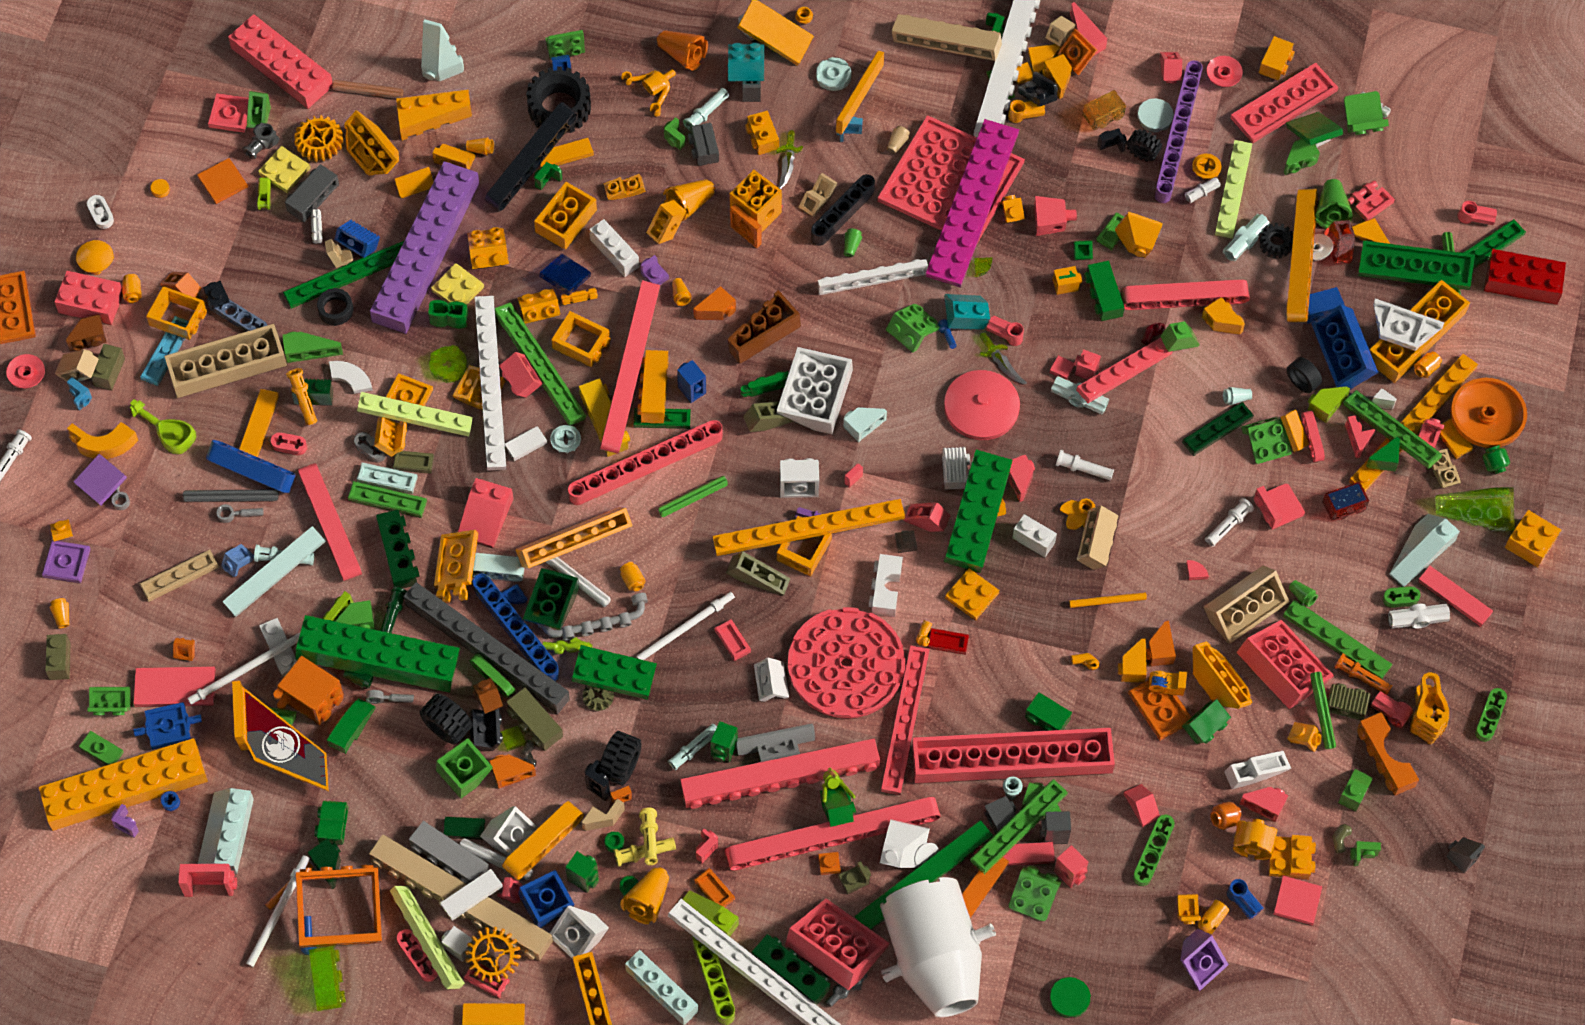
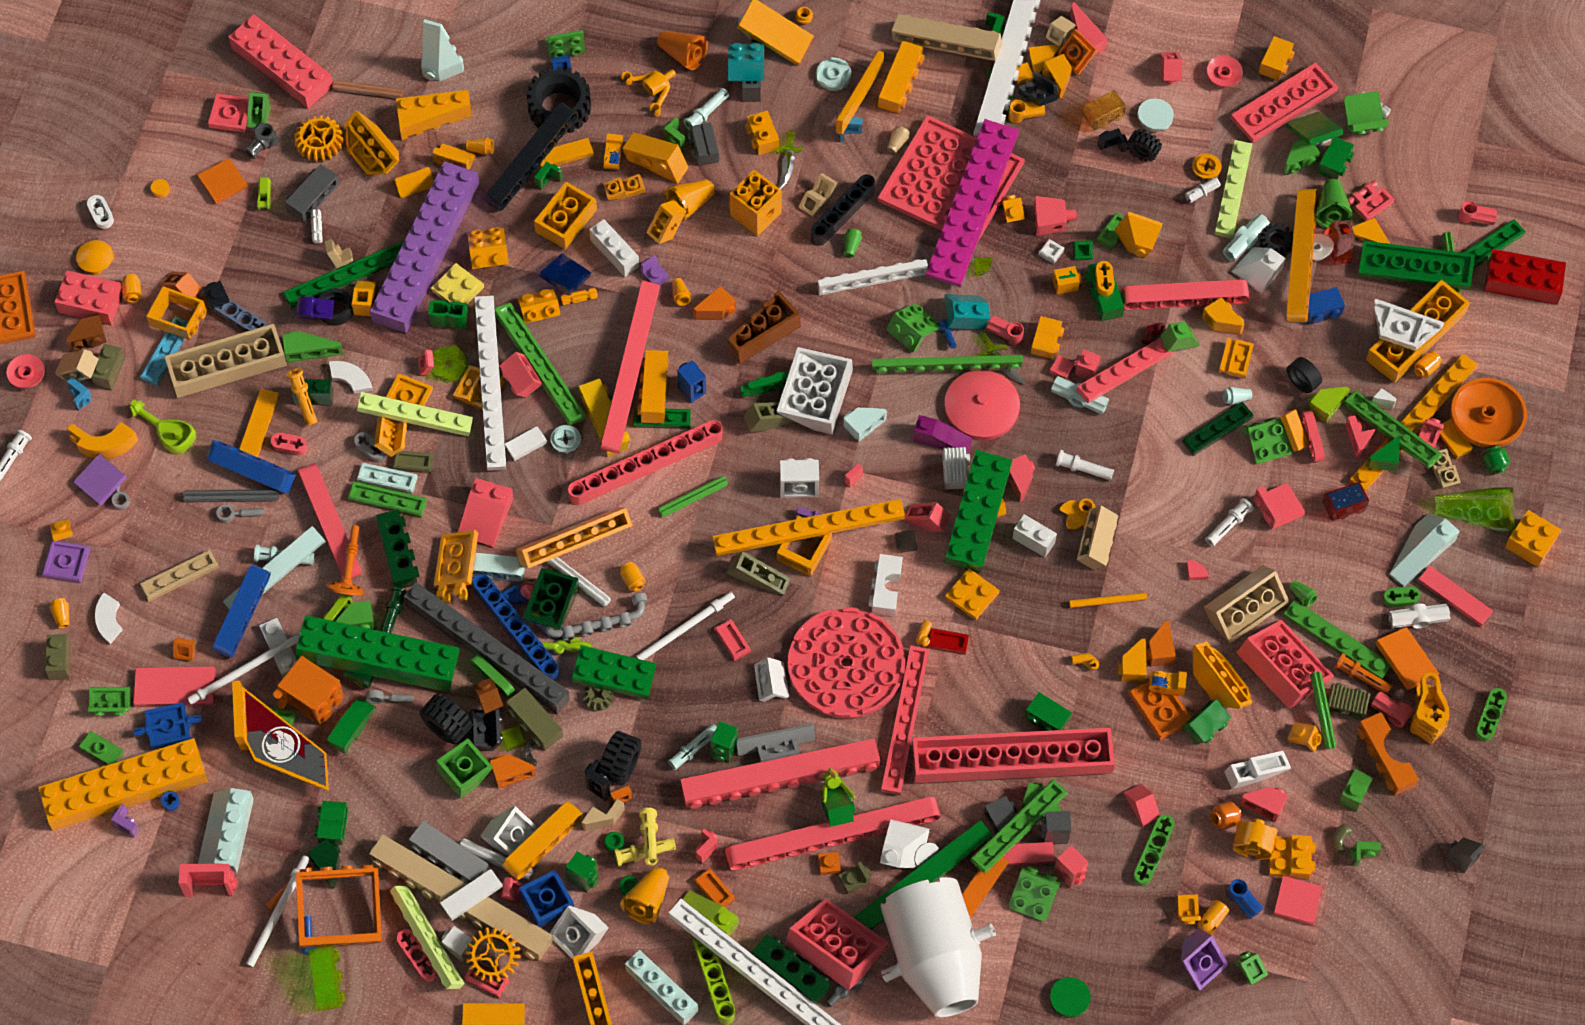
medium blue bracket [221,544,254,577] -> none
light yellow plate [258,146,310,193] -> none
blue brick [334,219,380,258] -> none
dark green tile [443,817,485,840] -> none
light orange window [551,311,611,367] -> none
orange tile [730,204,762,248] -> none
light aqua cone [1003,776,1023,800] -> none
medium lavender beam [1155,60,1202,203] -> none
blue brick [1311,305,1378,390] -> none
none -> white tile [95,593,123,645]
none -> blue beam [212,564,271,658]
none -> dark purple brick [296,296,334,320]
none -> orange dish [326,525,365,595]
none -> light orange slope [352,281,377,316]
none -> coral tile [418,350,434,376]
none -> coral hinge [520,582,535,599]
none -> light orange leg [604,133,624,170]
none -> light orange wedge [622,132,689,184]
none -> bright green plate [872,355,1023,374]
none -> light orange brick [878,41,925,114]
none -> magenta slope [913,415,973,454]
none -> light orange brick [1031,316,1065,359]
none -> white tile [1039,239,1064,264]
none -> light orange beam [1095,261,1114,296]
none -> light orange plate [1219,337,1254,379]
none -> white slope [1231,247,1286,294]
none -> bright green bracket [1234,951,1268,985]
none -> green brick [1317,137,1355,180]
none -> orange tile [1375,627,1439,690]

